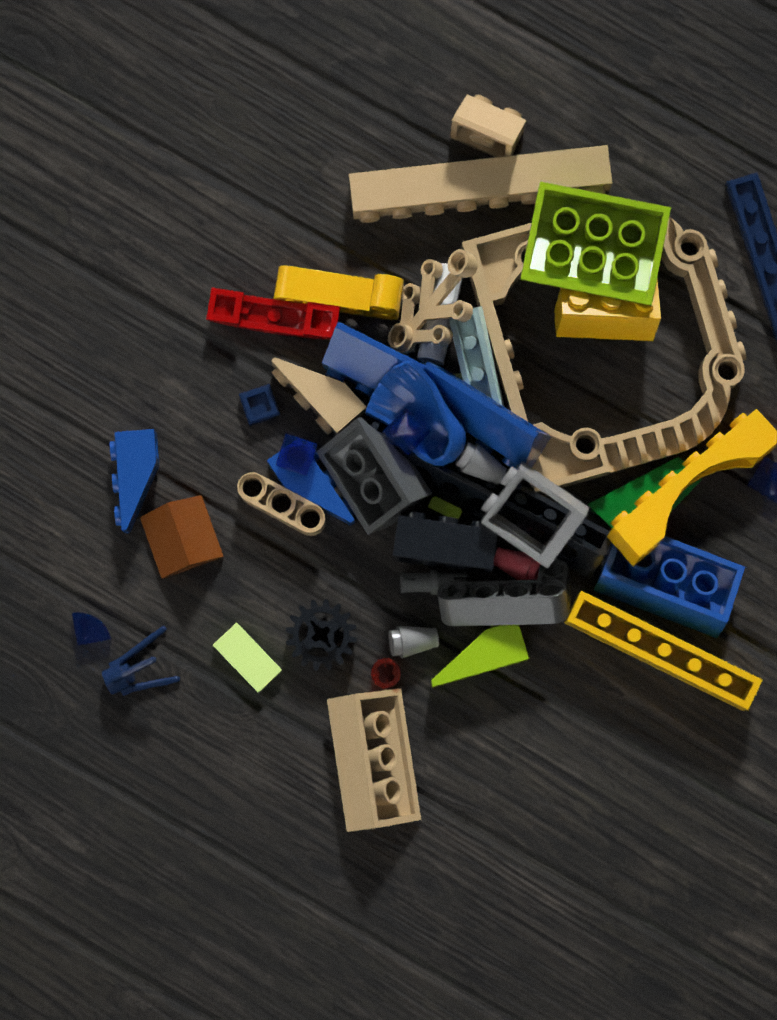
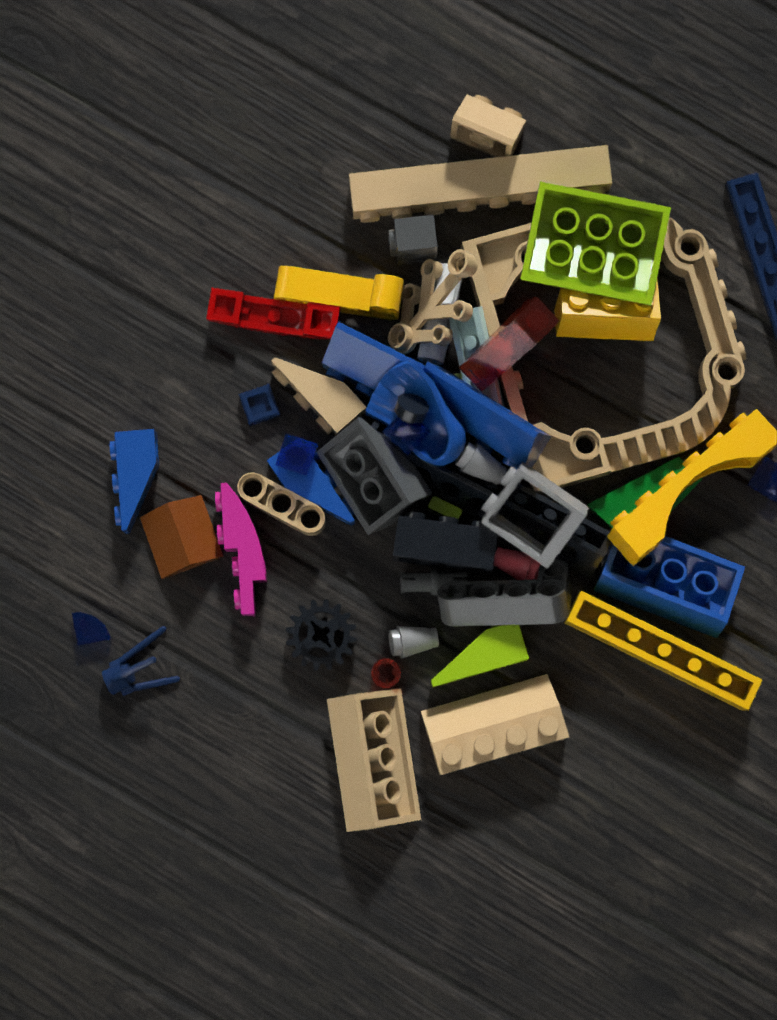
yellowish green tile [213,622,282,693] -> none
none -> dark pink slope [215,483,267,617]
none -> dark grey brick [388,215,438,265]
none -> black tile [394,393,429,424]
none -> tan slope [421,674,569,775]
none -> clear red slope [459,297,559,392]

